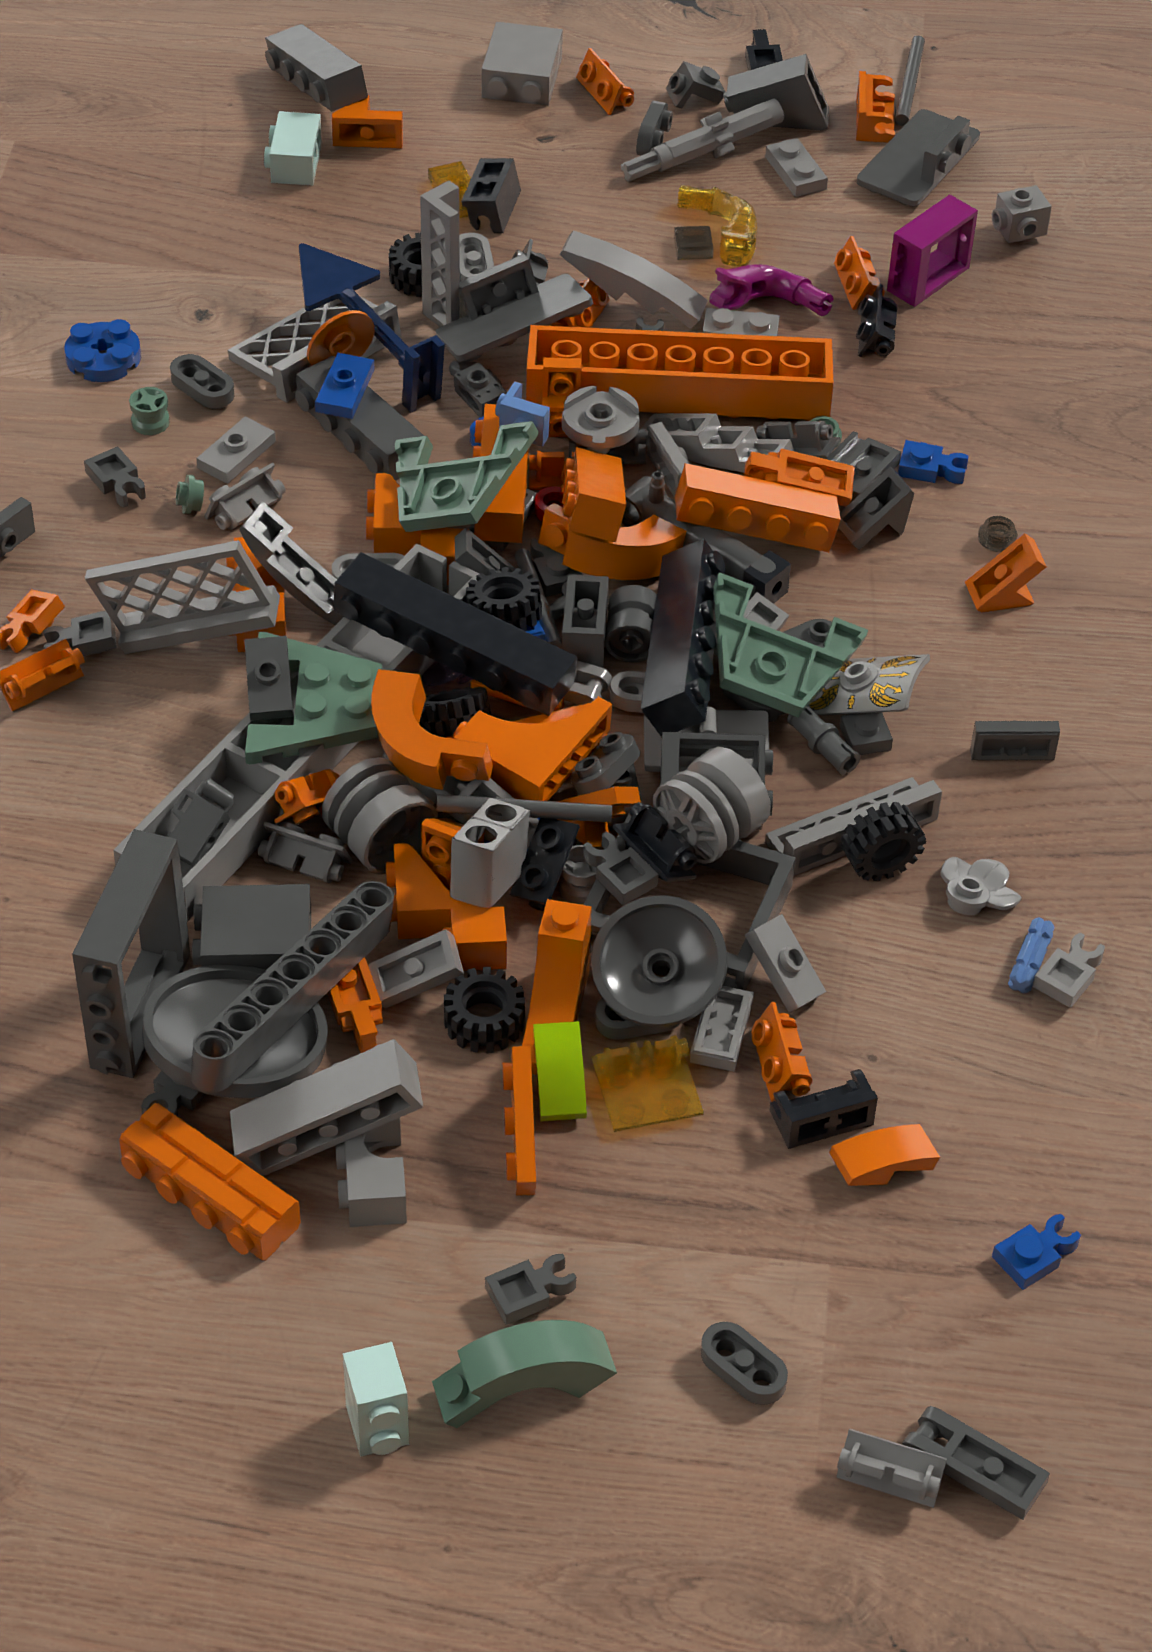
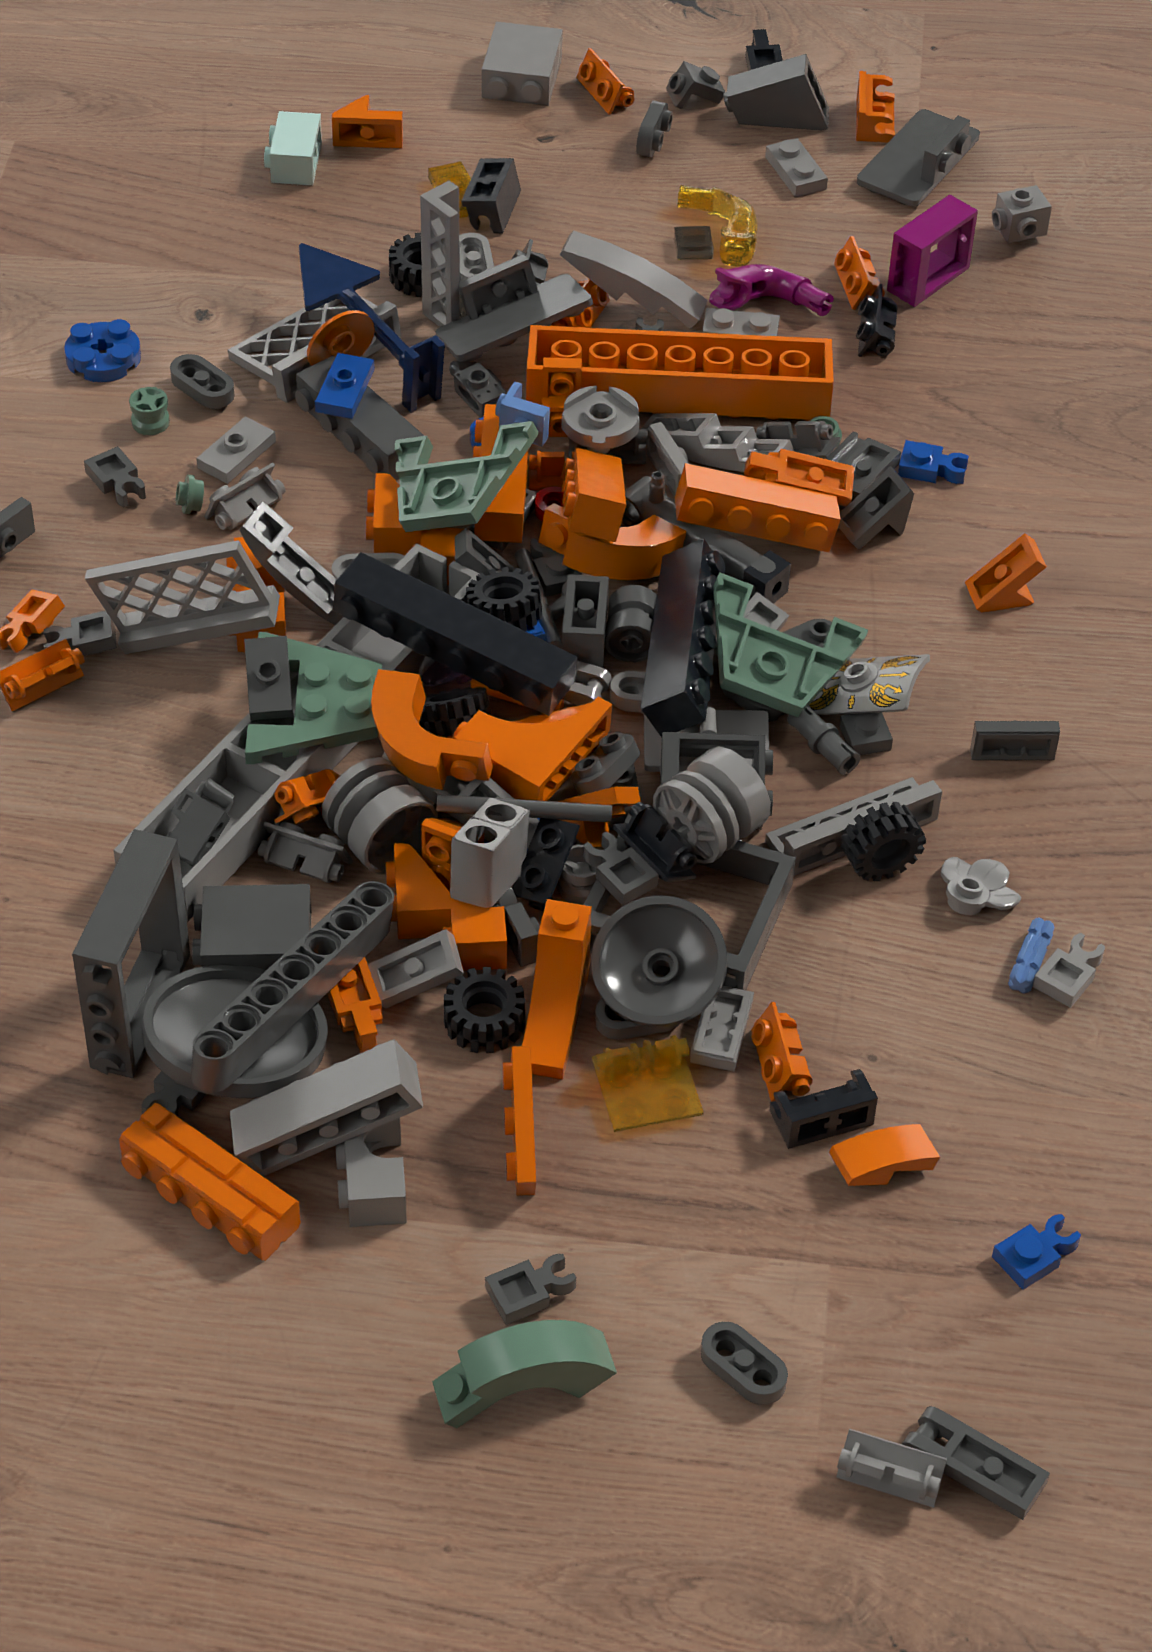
dark grey brick [265,24,368,112] -> none
light aqua brick [343,1342,409,1457] -> none
lime slope [533,1021,587,1121] -> none
light grey piece [621,98,784,182] -> none
light grey plate [745,914,827,1013] -> none
dark grey bar [895,35,925,126] -> none
clear smoke plate [978,516,1018,552] -> none
none -> dark grey plate [493,887,540,967]

